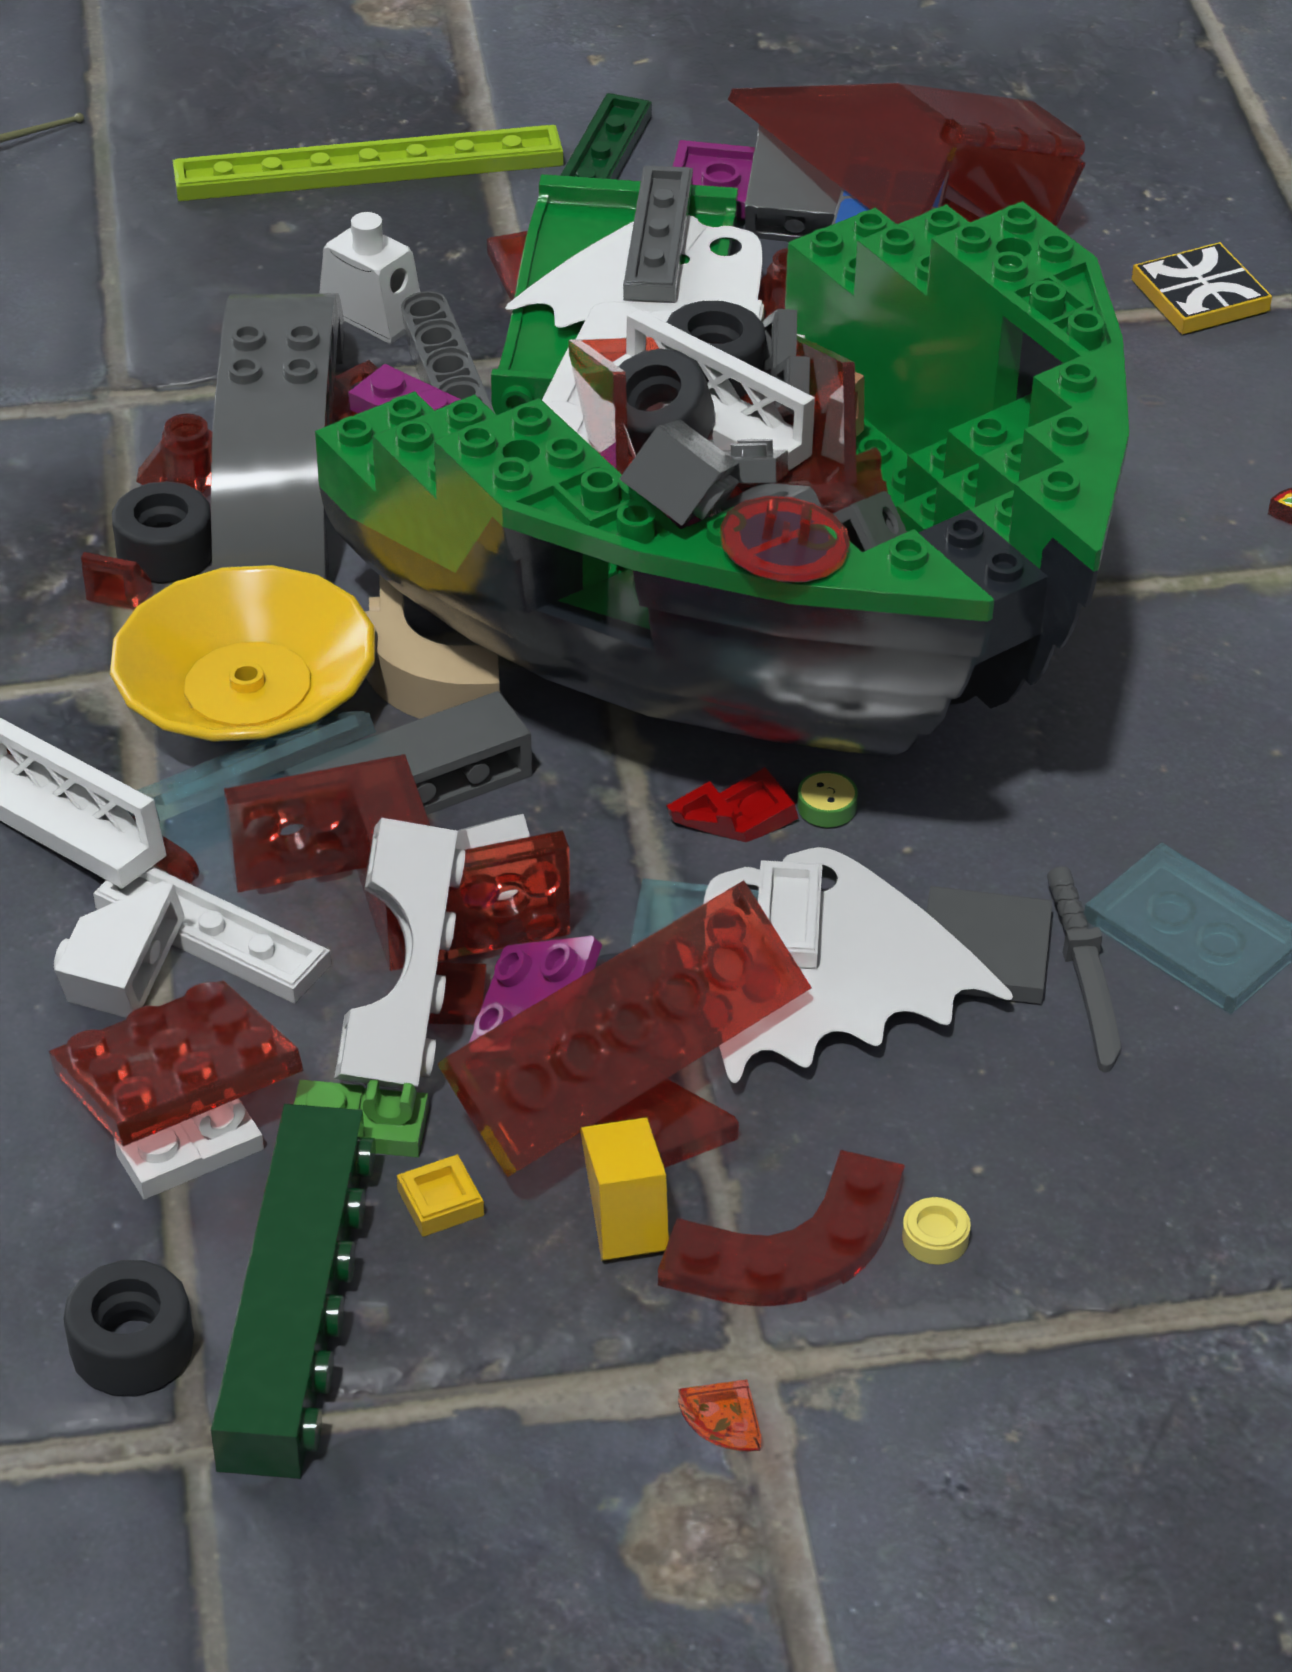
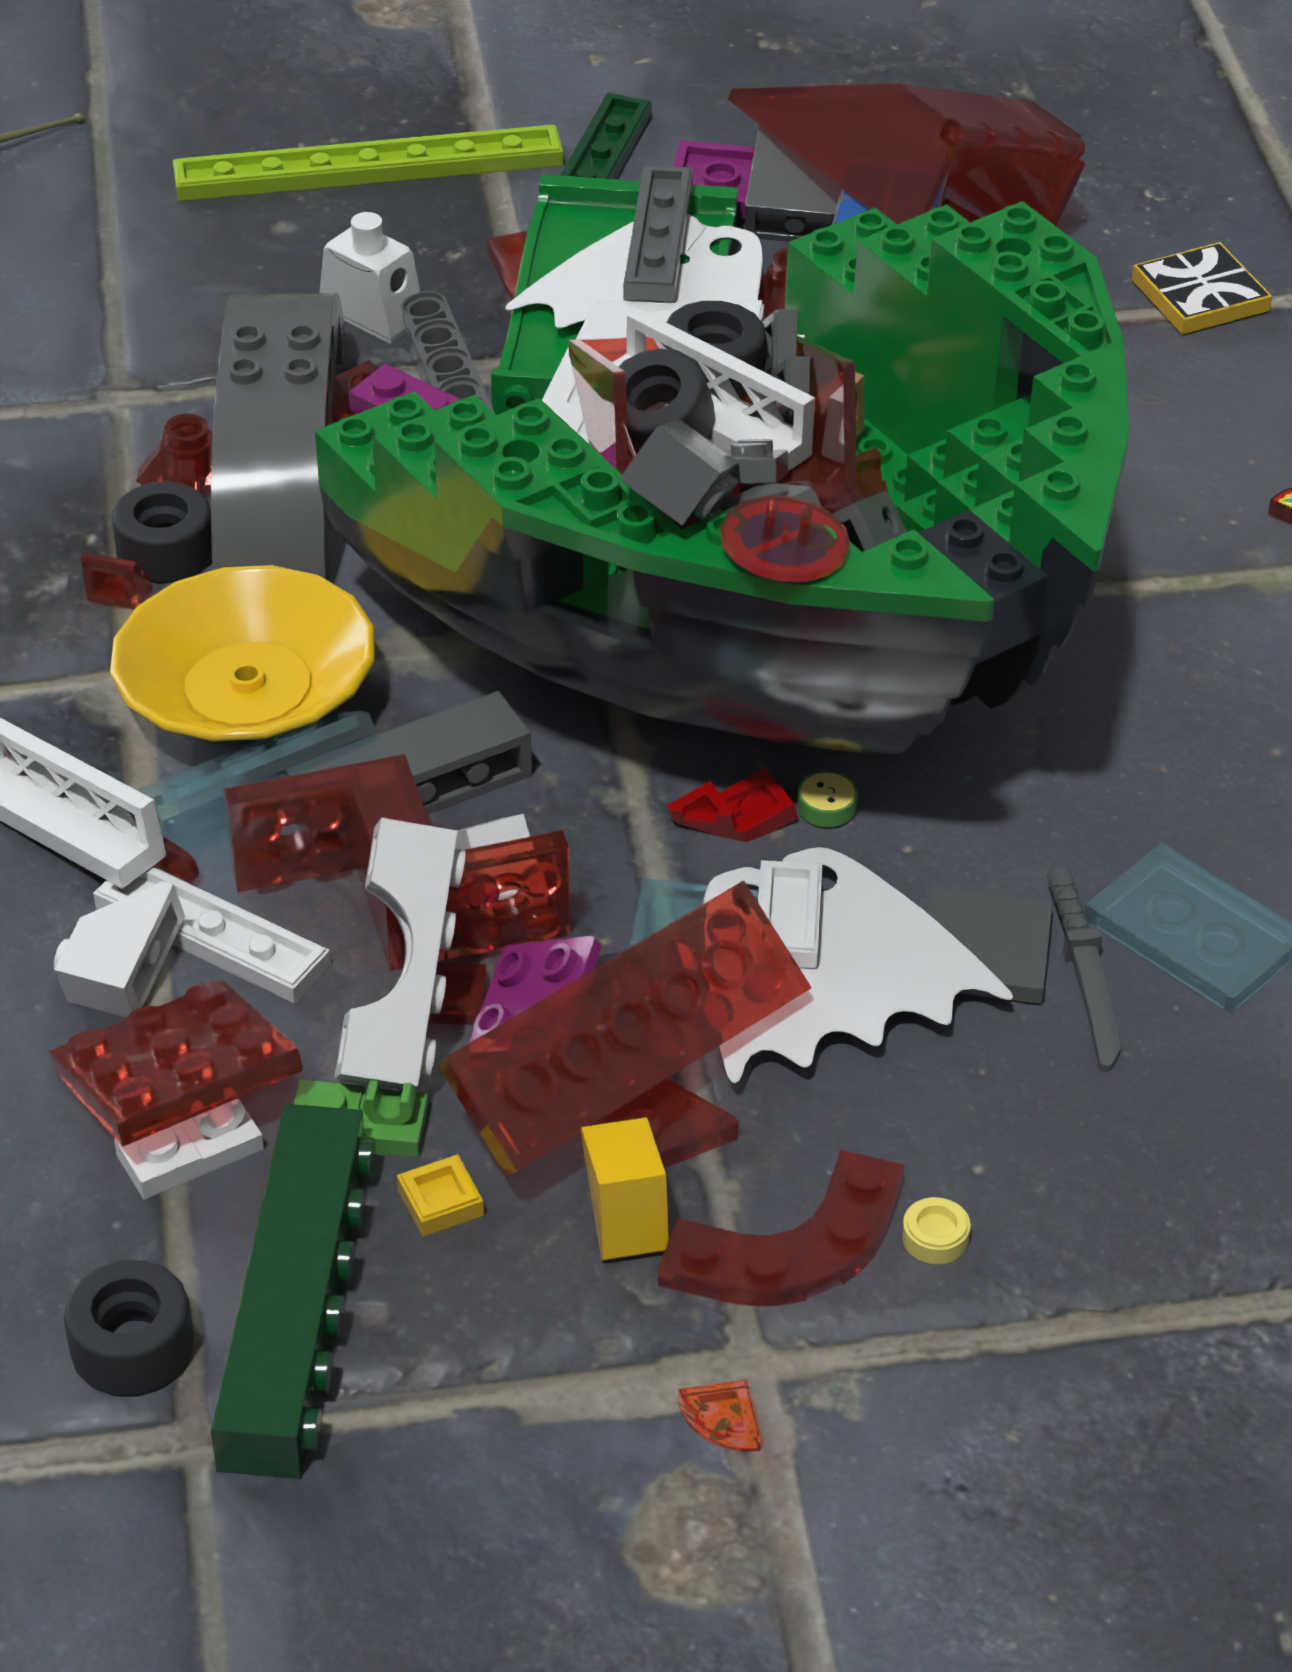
tan arch [365,575,499,719] -> none

